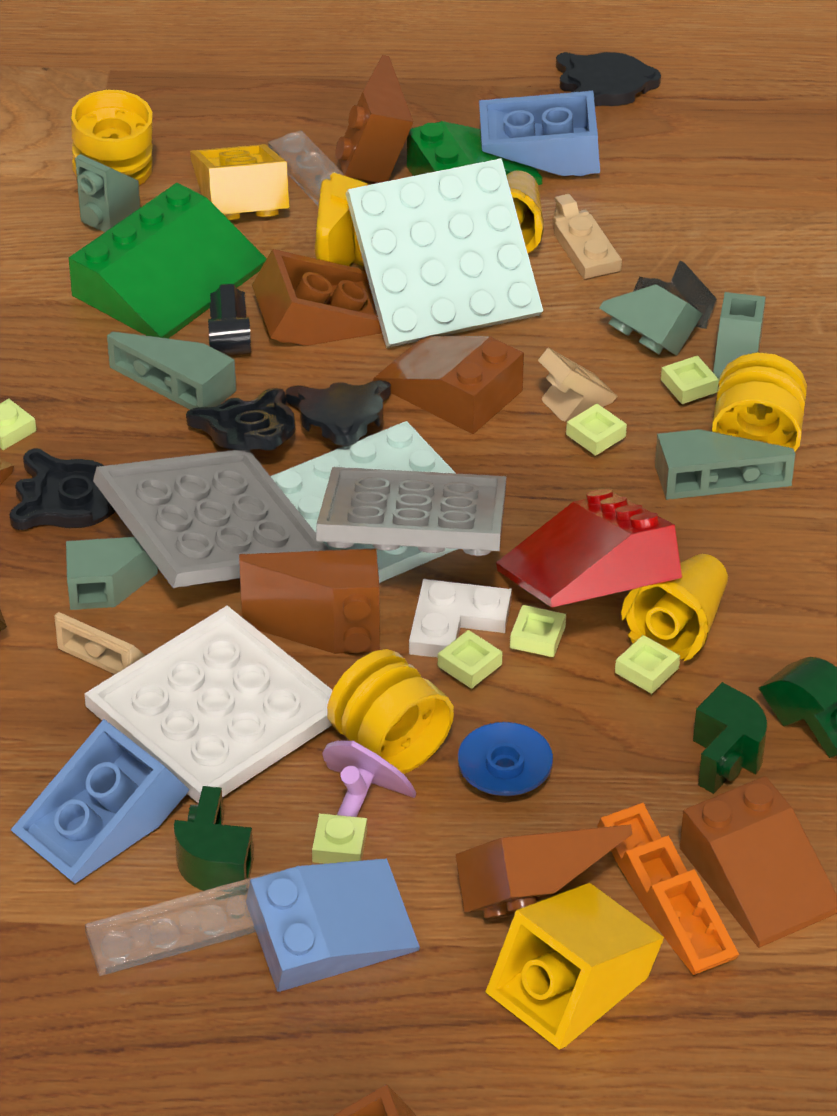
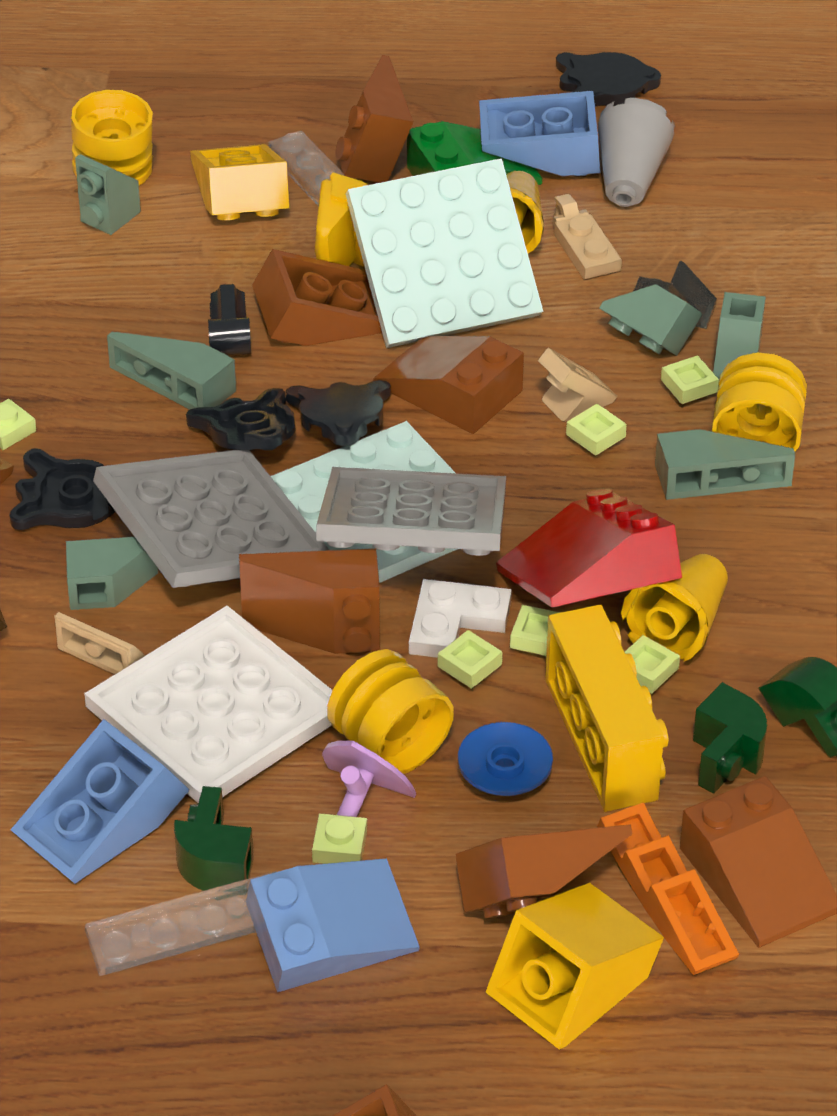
green slope [68,182,267,339] -> none
none -> yellow brick [545,604,668,812]
none -> light grey cone [598,98,675,207]

